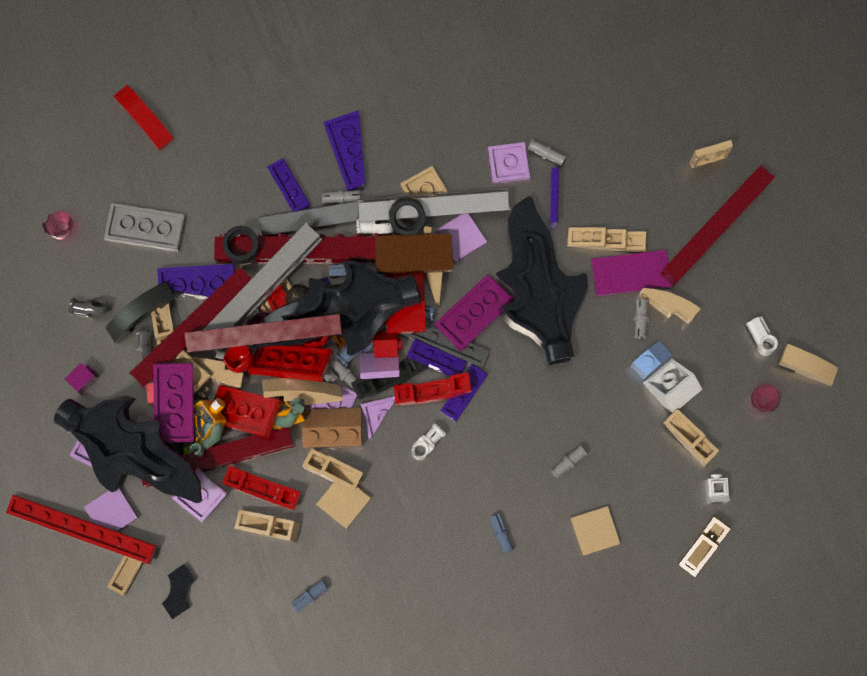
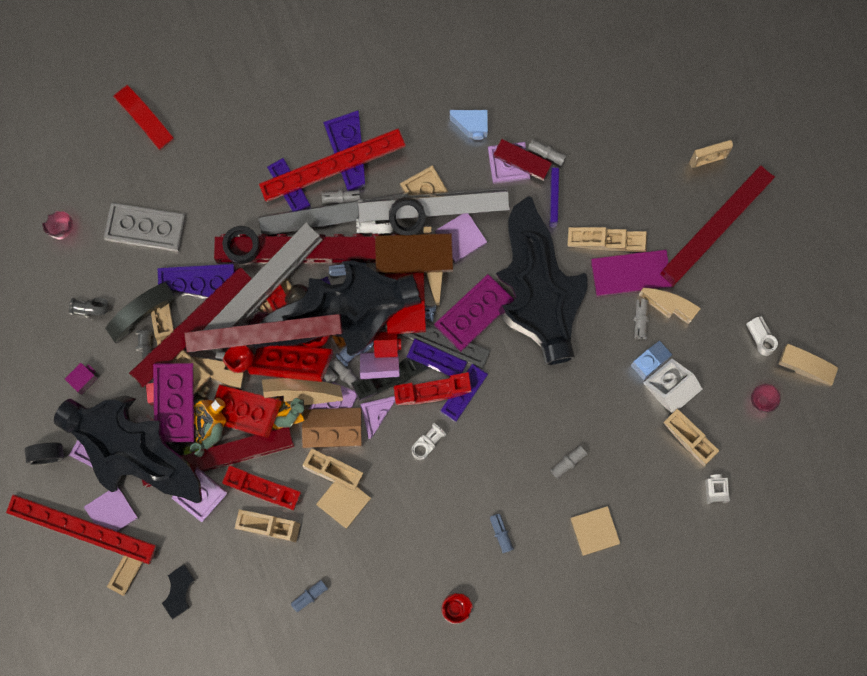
tan slope [679,515,731,577] -> none
none -> black tyre [25,442,64,465]
none -> red tile [259,128,406,202]
none -> red hair [441,593,473,623]
none -> light blue slope [450,110,488,140]
none -> dark red tile [493,139,552,181]

